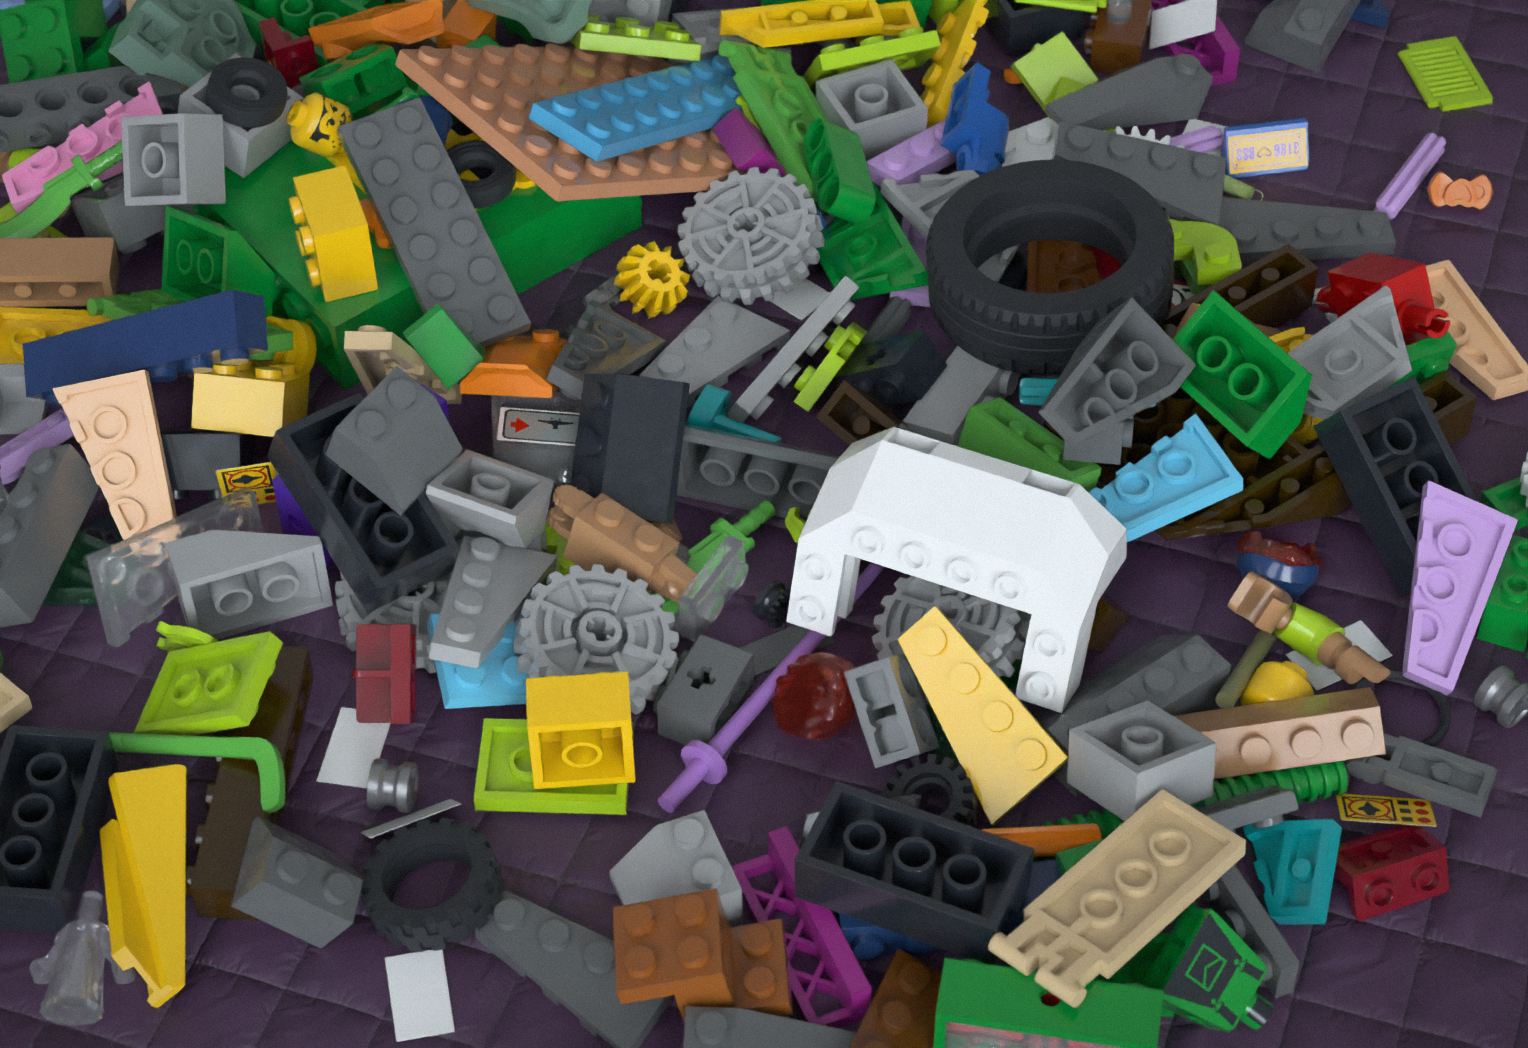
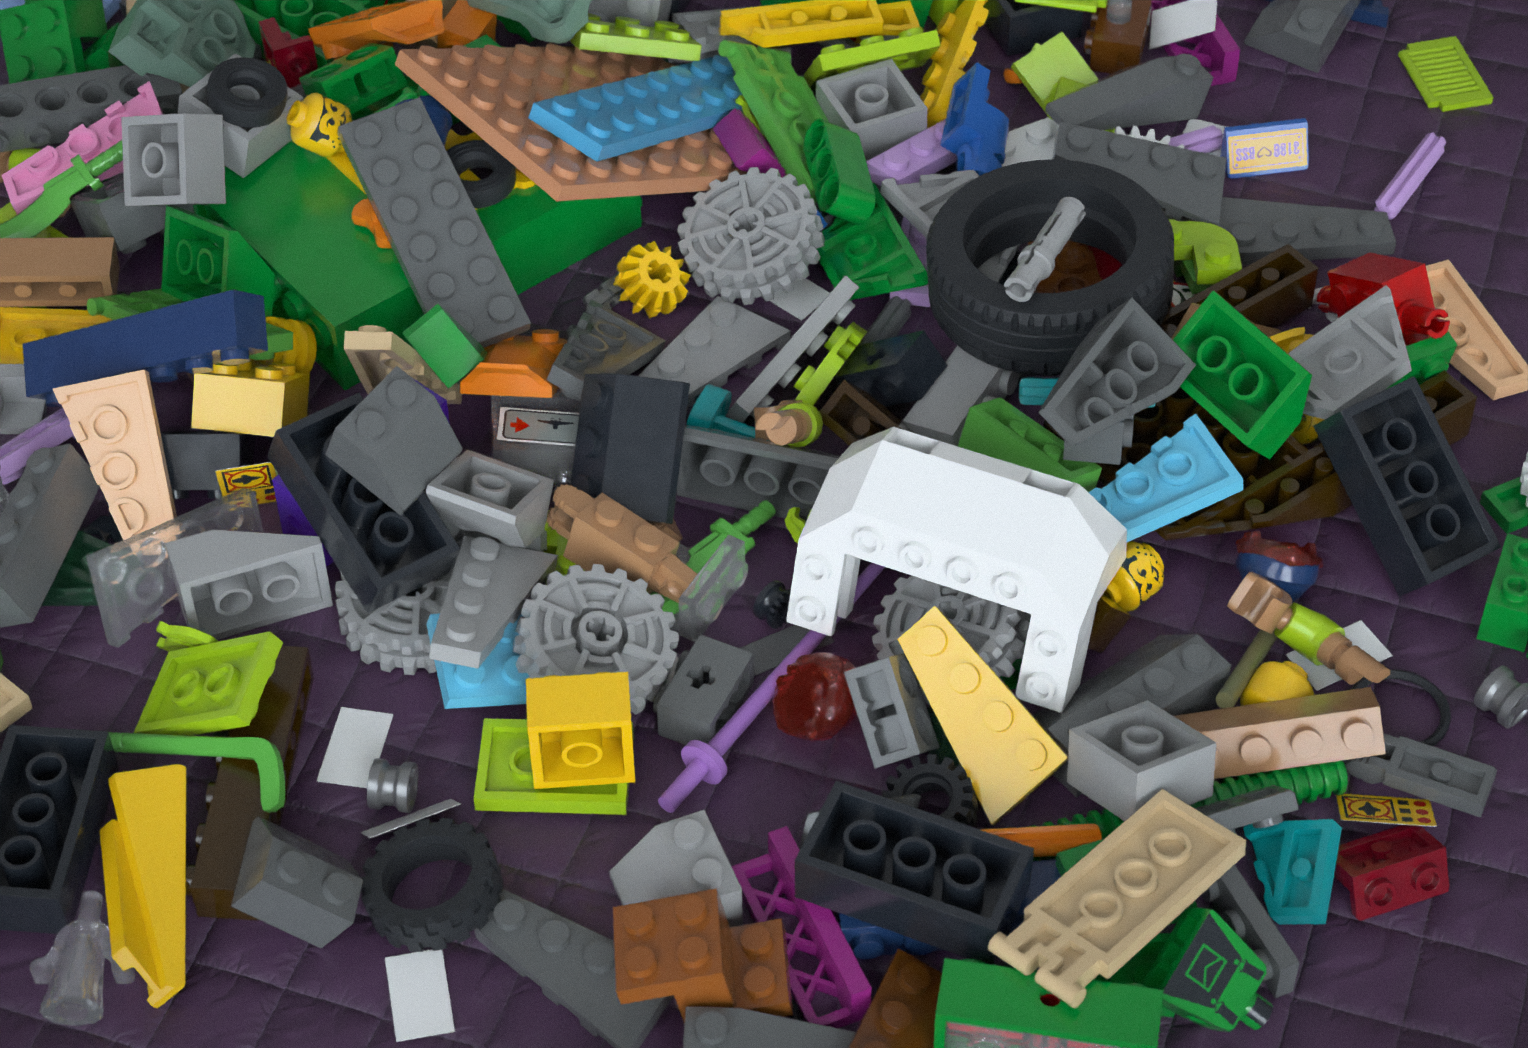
yellow brick [289,165,378,303] -> none
dark red panel [352,624,417,724] -> none
yellowish green piece [1223,175,1263,201] -> none
lavender wing [1402,480,1518,696] -> none
orange piece [1427,171,1493,210] -> none
none -> medium nougat piece [754,400,823,448]
none -> light grey pin [1004,197,1086,302]
none -> yellow head [1104,540,1164,612]

